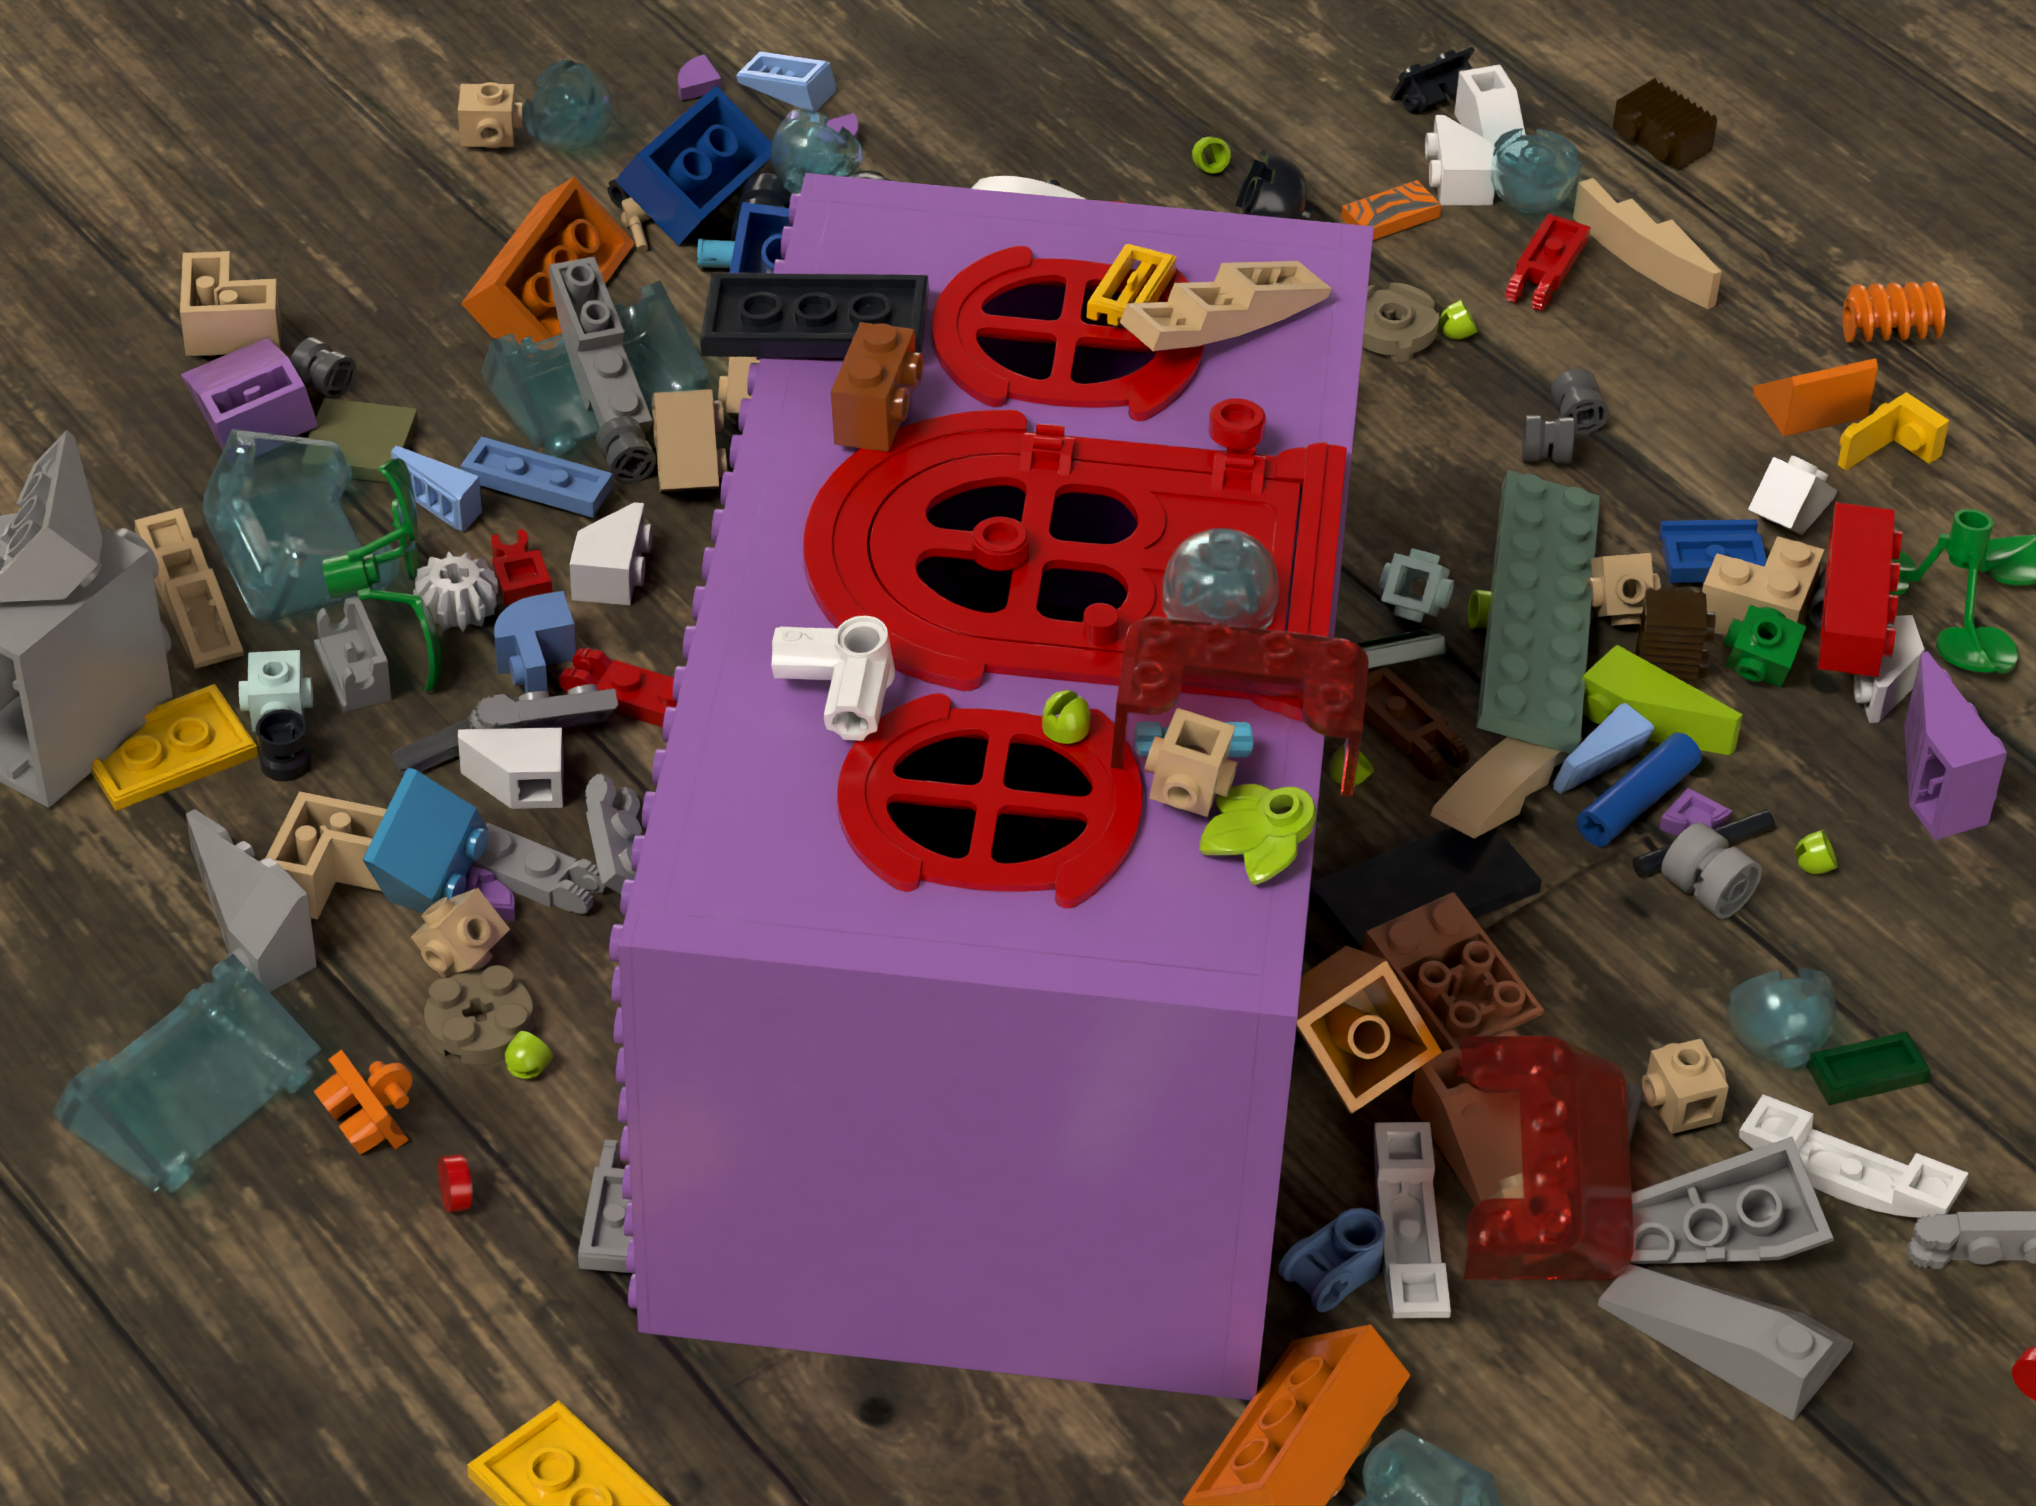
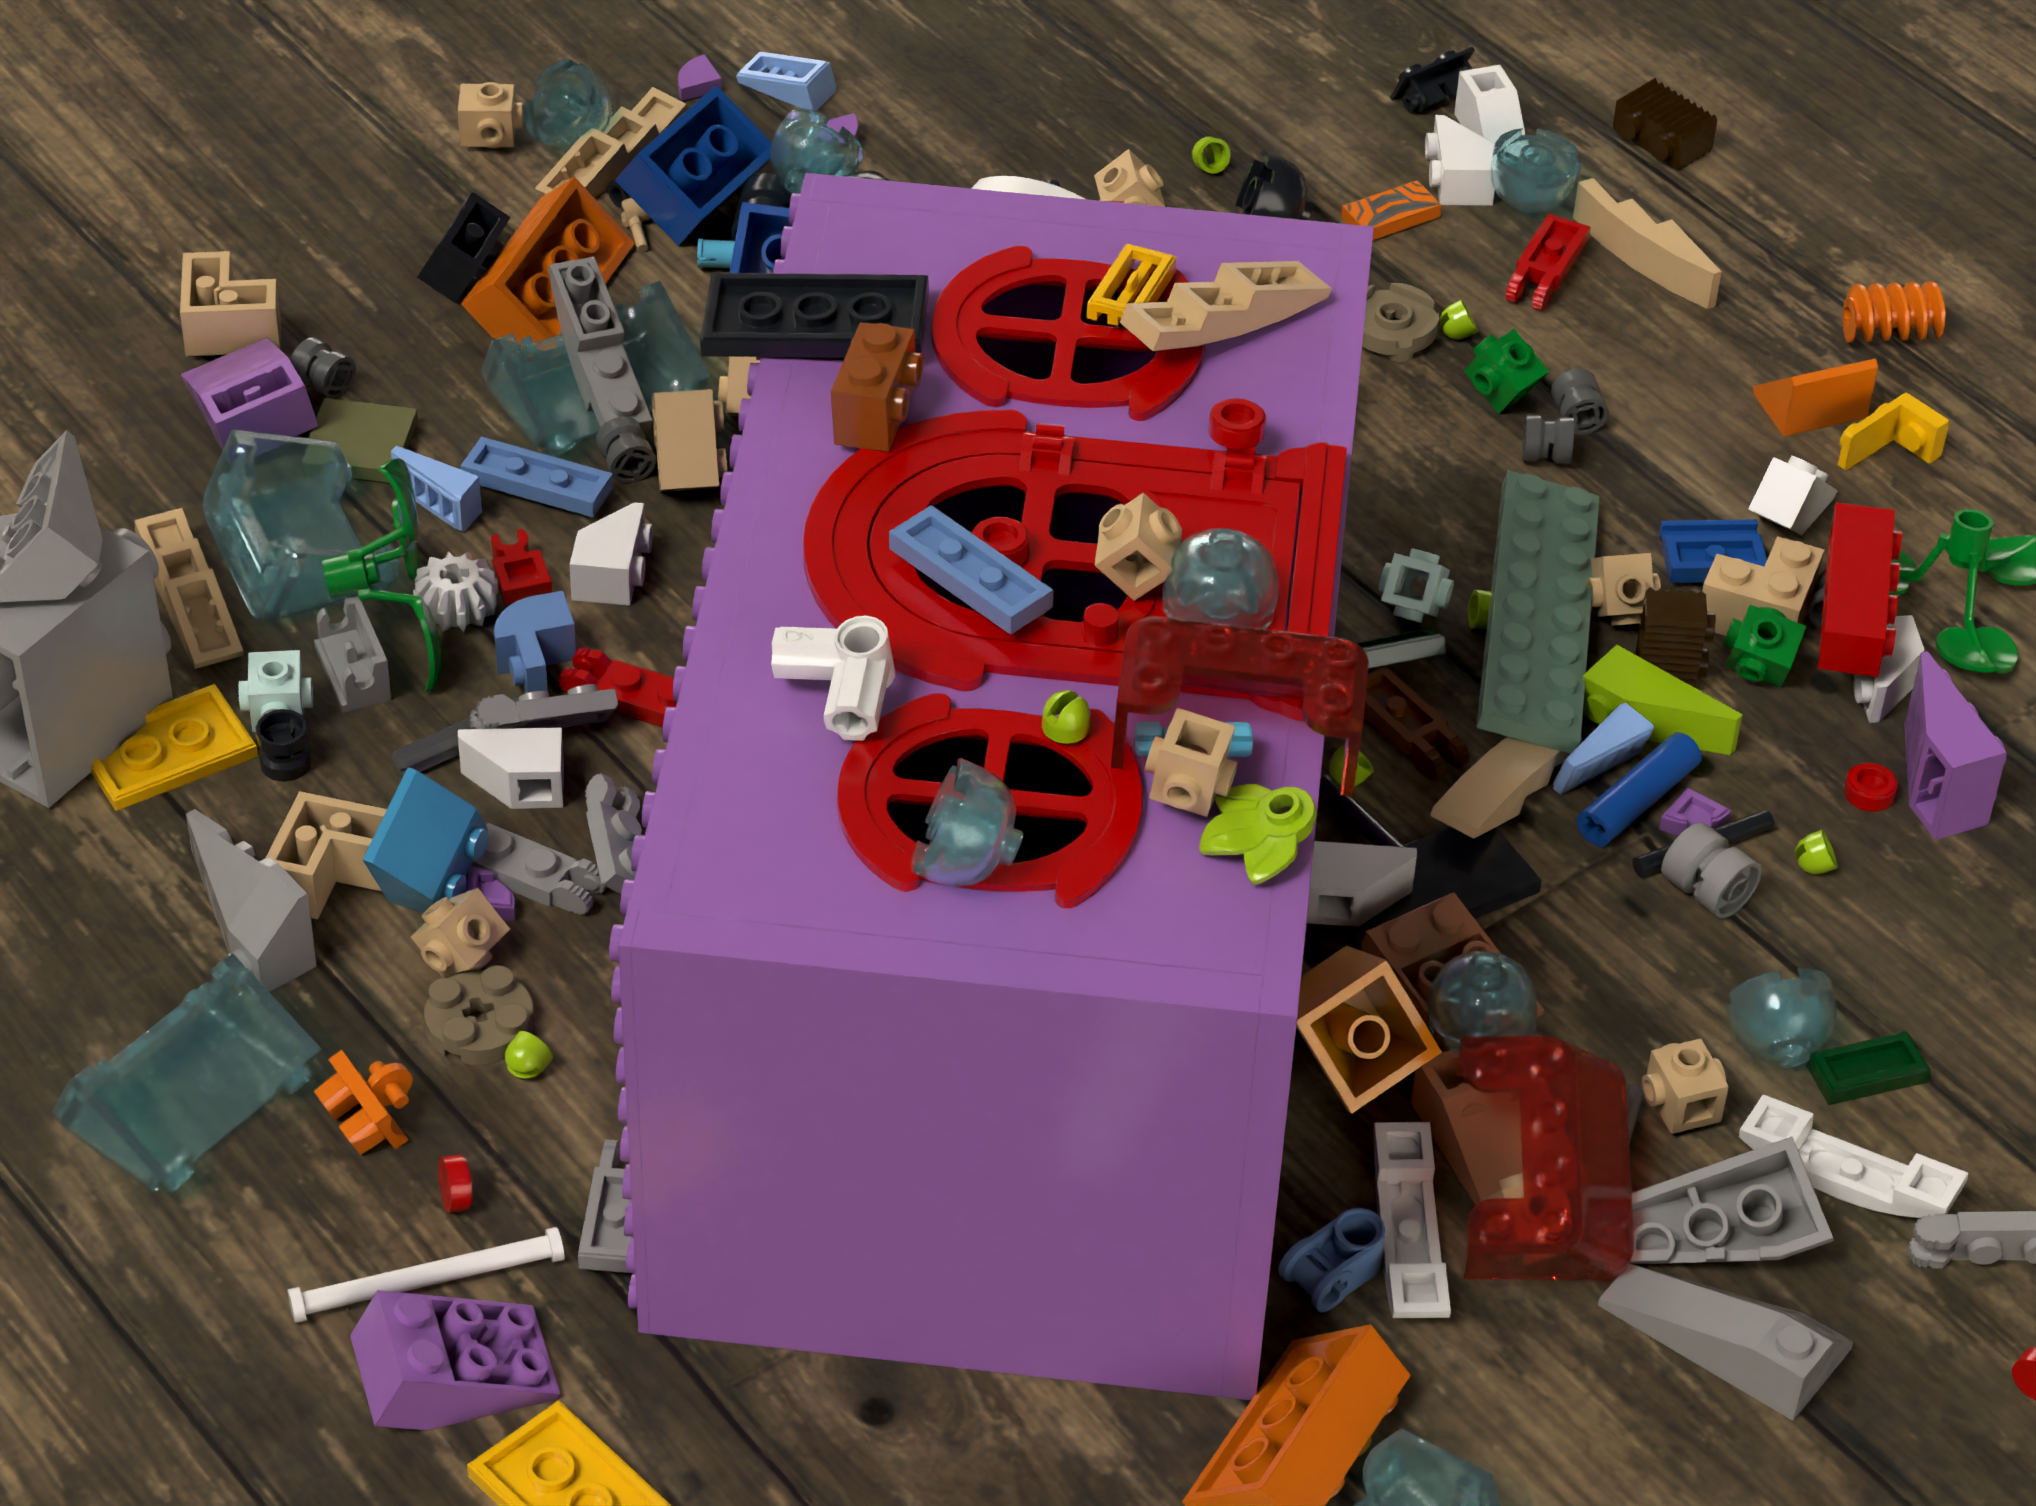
none -> white bar [288,1227,565,1323]
none -> medium lavender slope [350,1290,560,1430]
none -> black brick [417,192,511,303]
none -> tan slope [535,87,688,198]
none -> medium blue plate [889,505,1053,635]
none -> clear light blue cylinder [911,758,1023,887]
none -> tan brick [1094,149,1165,207]
none -> tan brick [1095,493,1182,600]
none -> white slope [1306,841,1417,927]
none -> black bar [1319,775,1406,847]
none -> clear light blue cylinder [1427,951,1537,1057]
none -> green brick [1464,329,1550,414]
none -> red tile [1844,763,1898,812]

